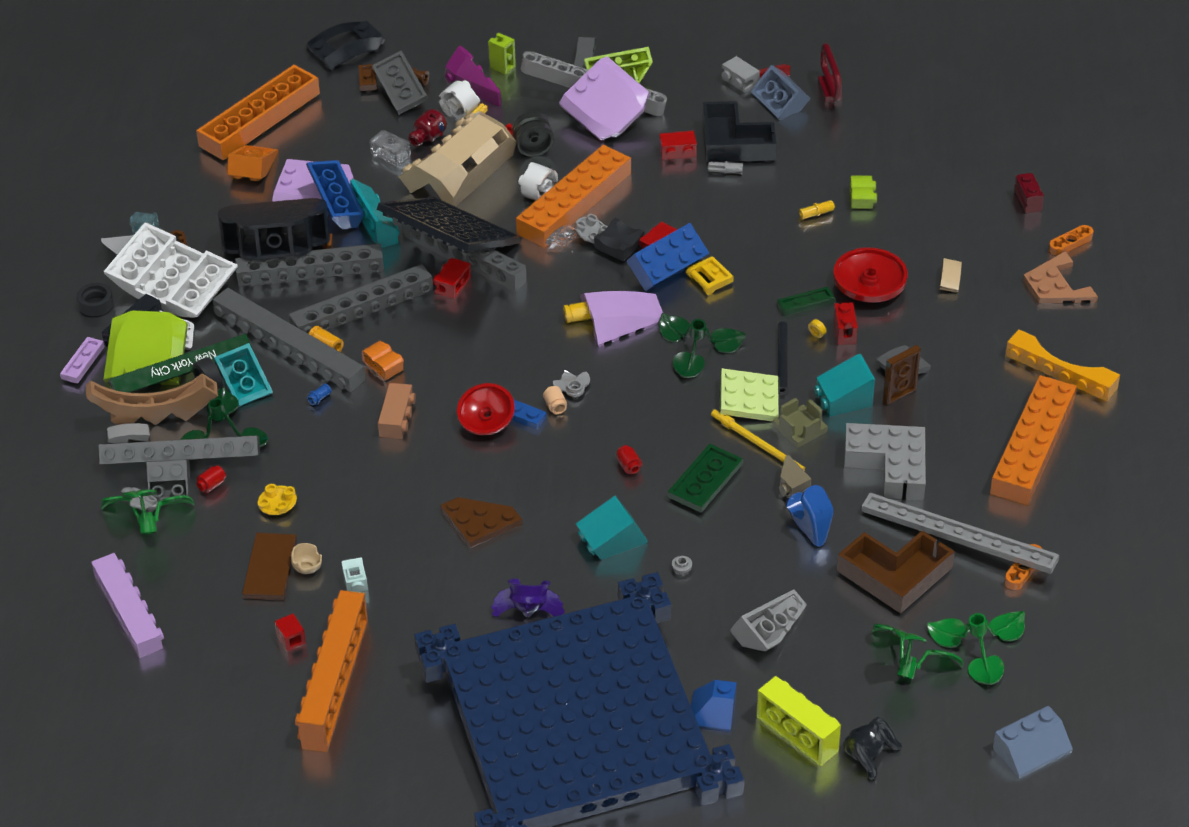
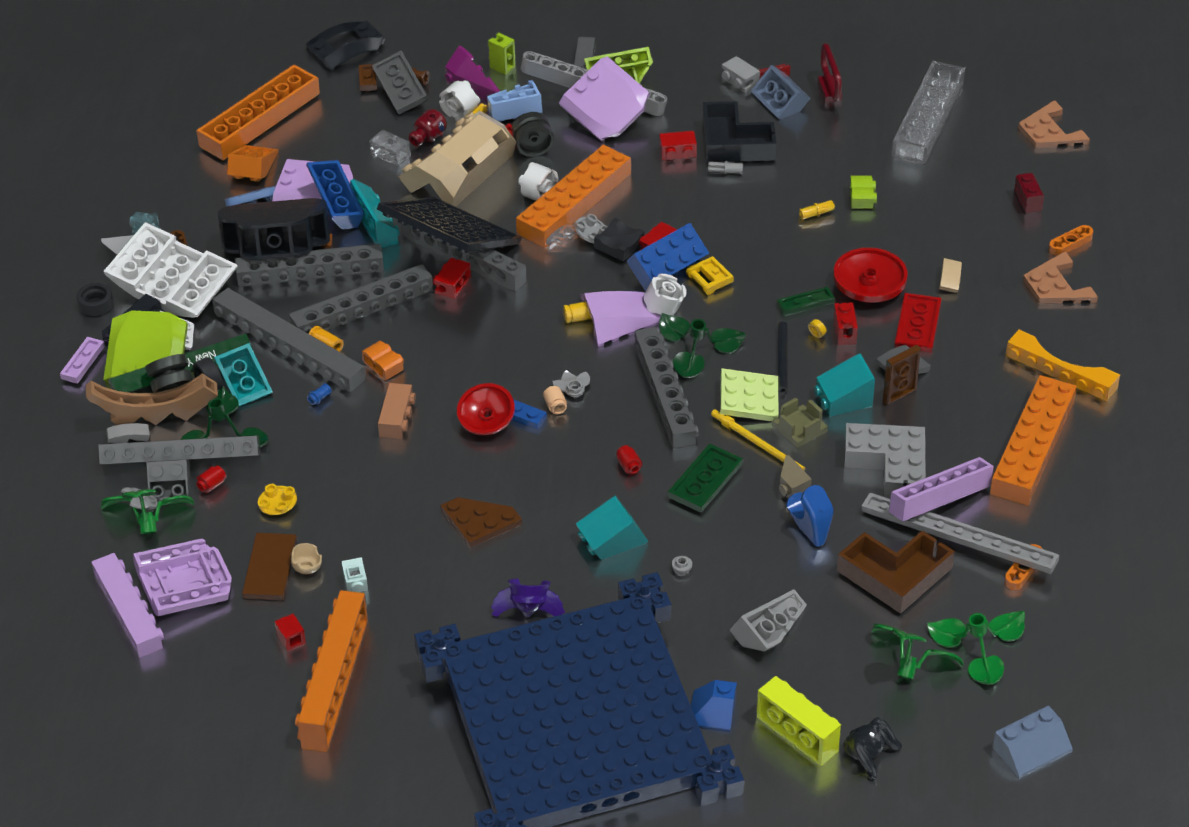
none -> lavender wedge [133,538,232,616]
none -> pearl dark grey wheel [145,354,193,393]
none -> medium blue plate [225,186,276,207]
none -> light blue wedge [487,80,542,122]
none -> dark grey brick [635,327,699,449]
none -> white brick [644,274,686,316]
none -> lavender brick [889,457,994,521]
none -> clear brick [892,61,965,164]
none -> red tile [894,293,942,353]
none -> nougat wing [1018,101,1090,148]

